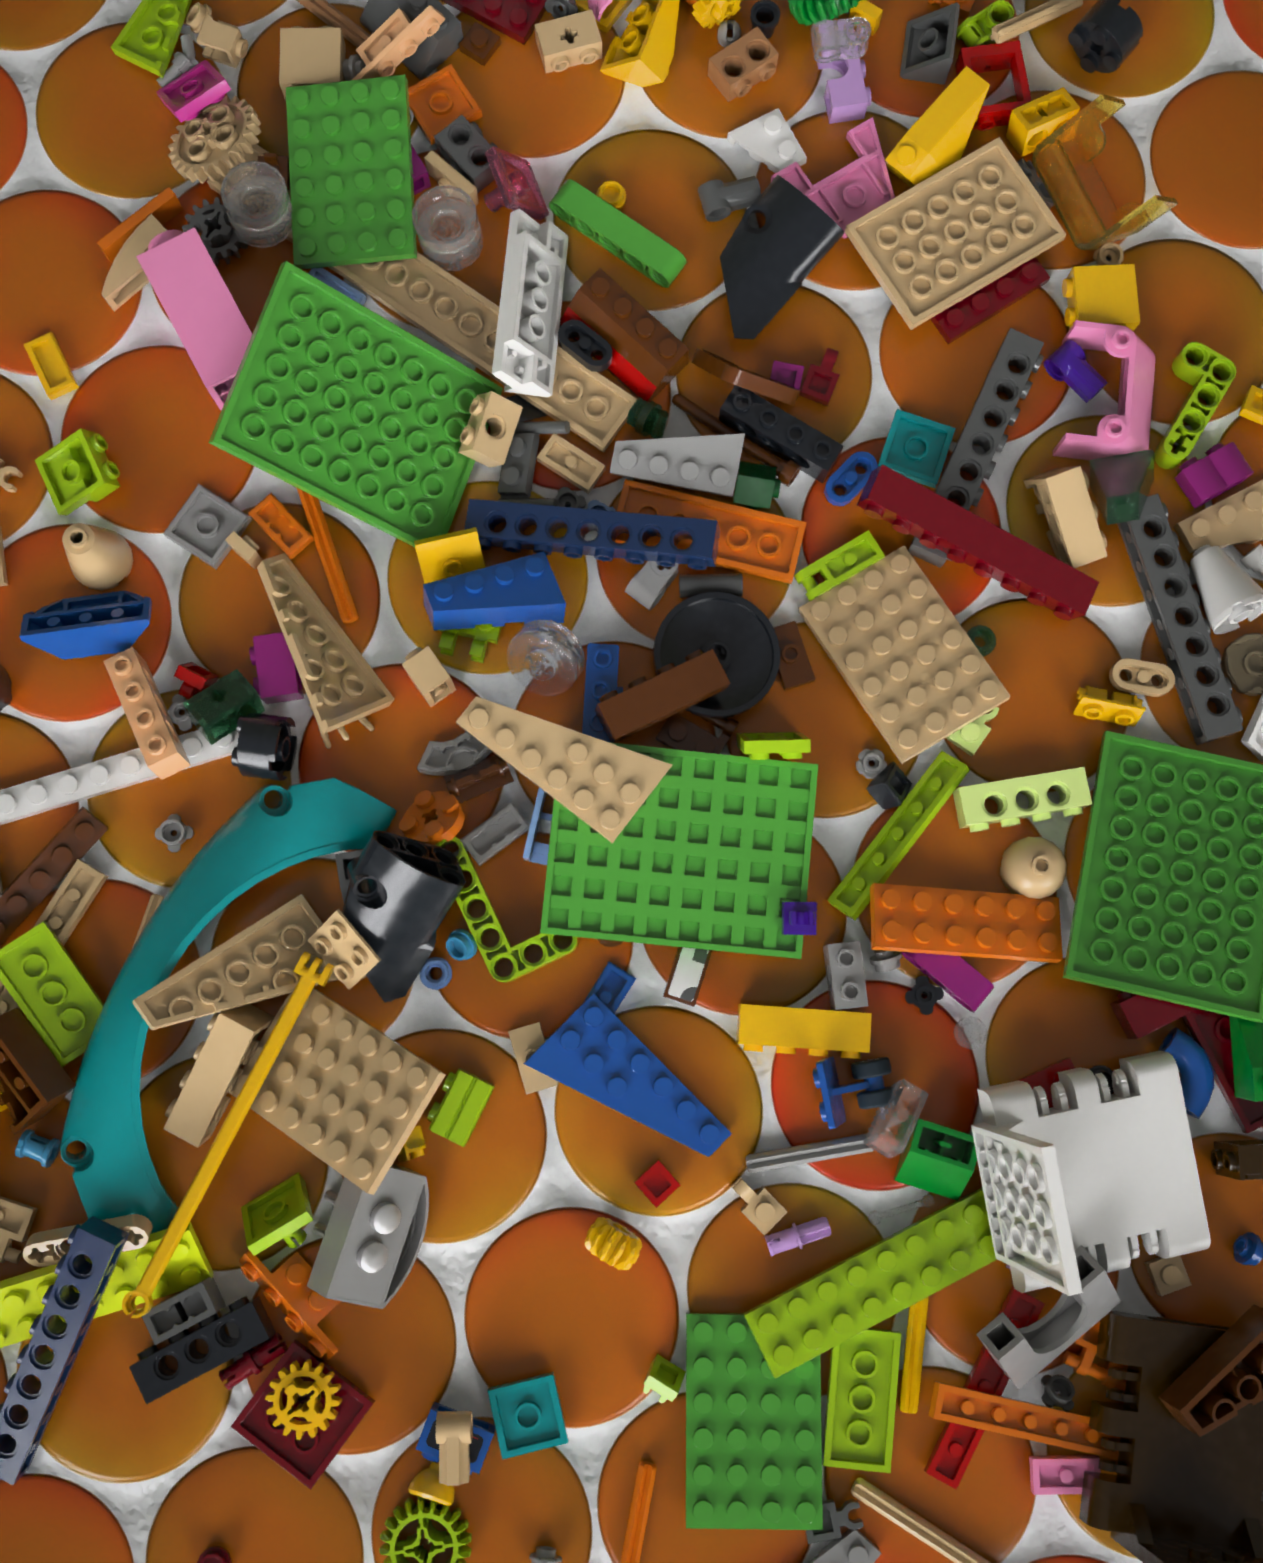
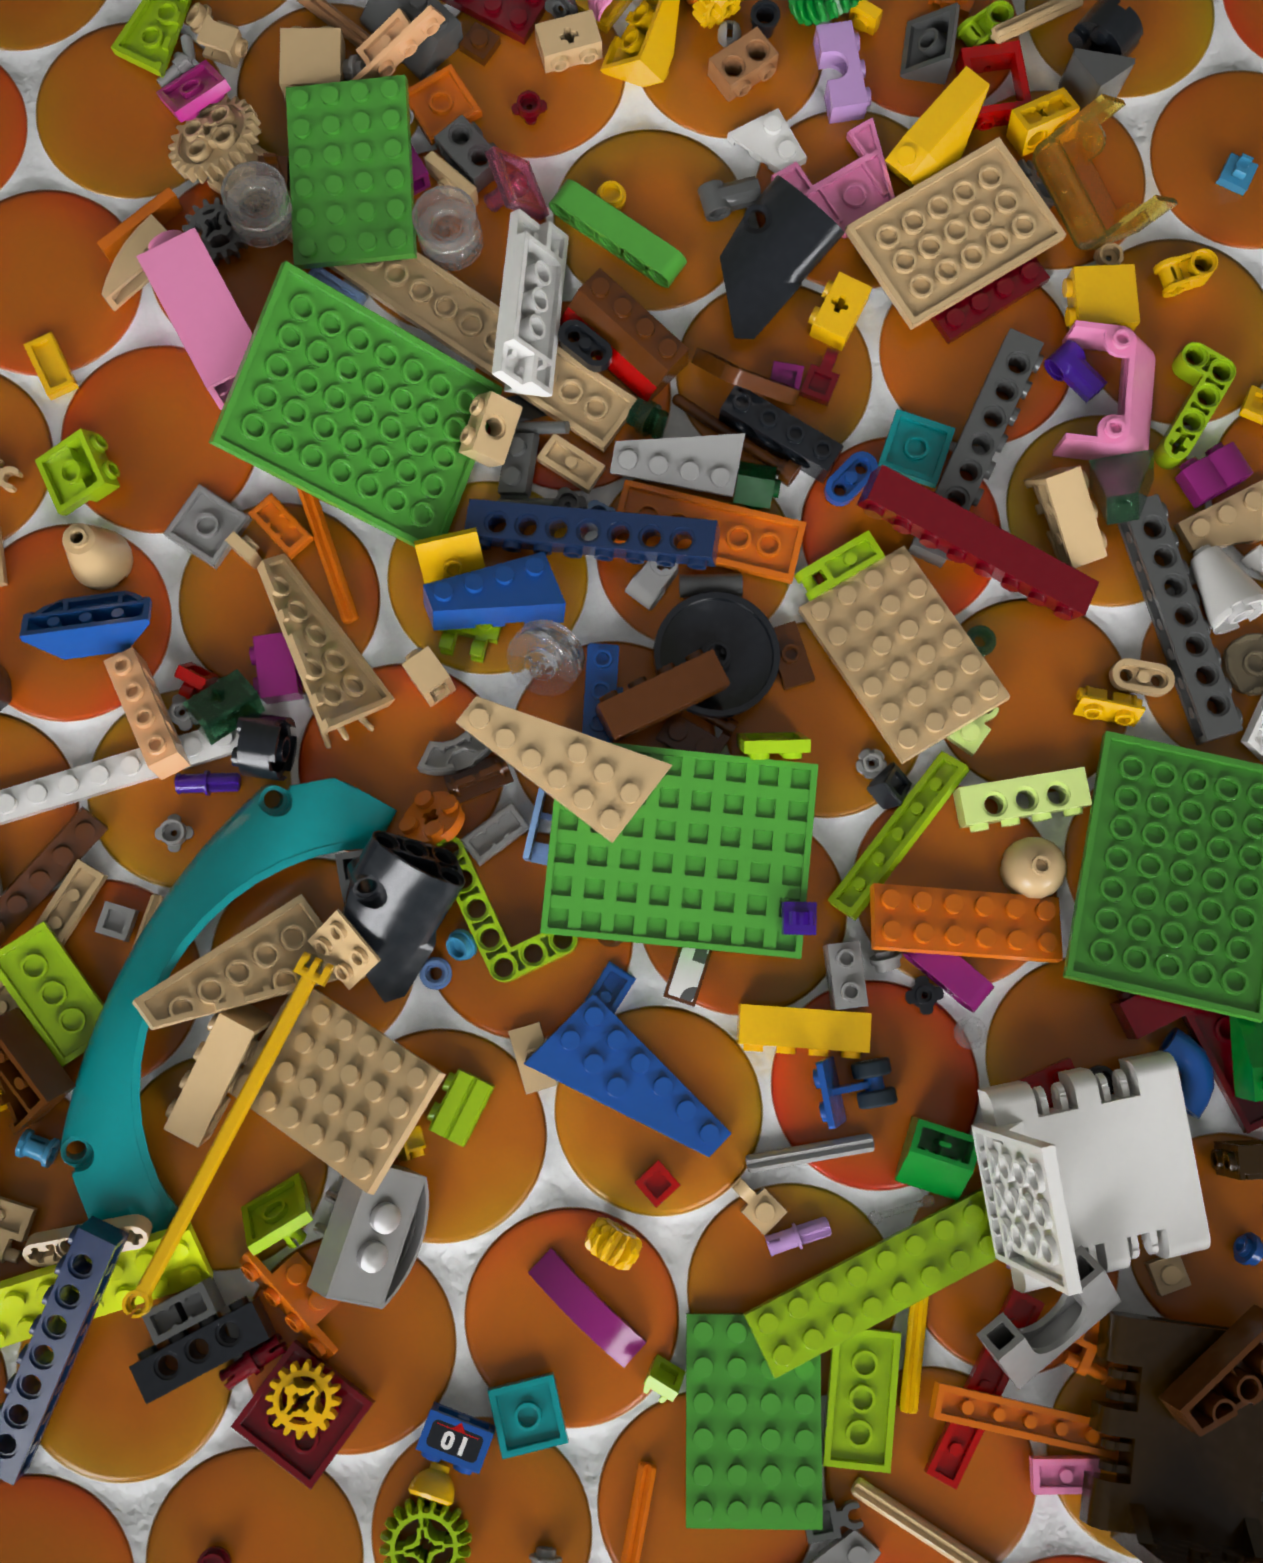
tan piece [436,1411,473,1486] -> none
clear piece [811,17,871,63] -> none
clear brick [863,1079,929,1158] -> none
dark grey plate [1041,1375,1075,1412] -> none
none -> light grey plate [94,901,139,942]
none -> dark purple axle [175,770,241,796]
none -> dark red plate [511,90,547,125]
none -> magenta slope [528,1247,647,1367]
none -> yellow brick [808,271,872,352]
none -> dark grey slope [1058,48,1136,120]
none -> yellow piece [1153,248,1218,298]
none -> dark azure tile [1215,153,1258,196]

